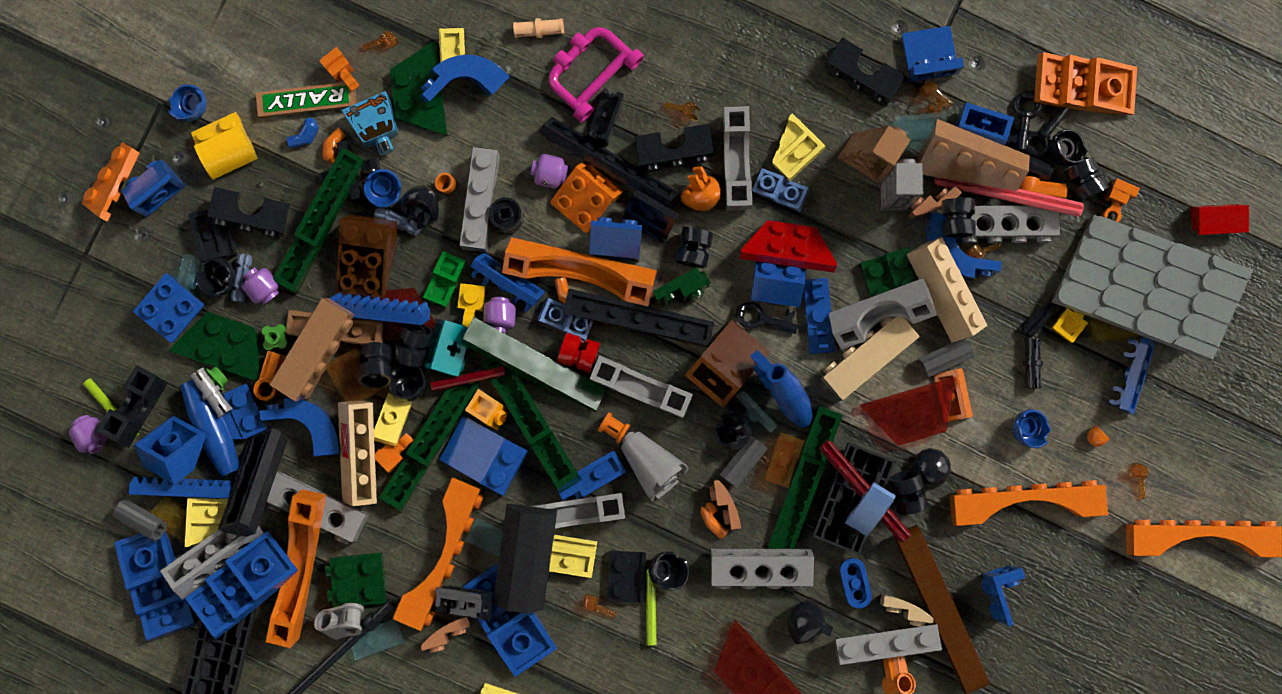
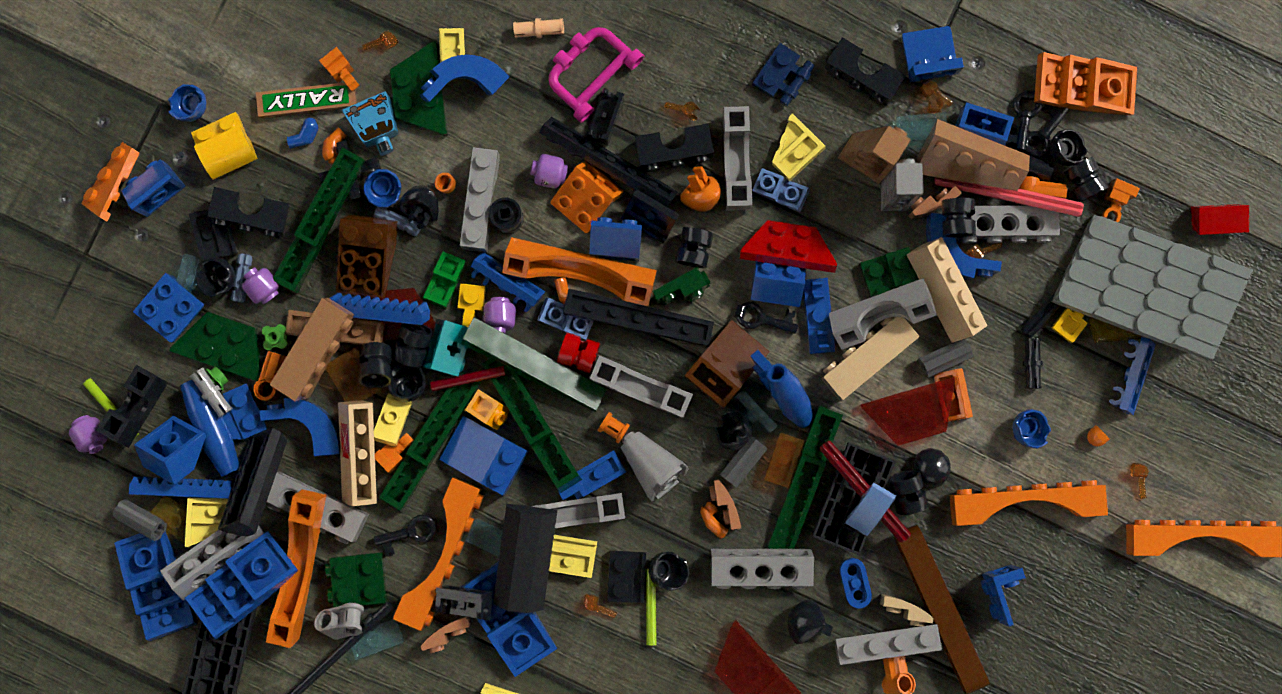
none -> black piece [374,515,439,557]
none -> dark blue plate [752,43,814,106]

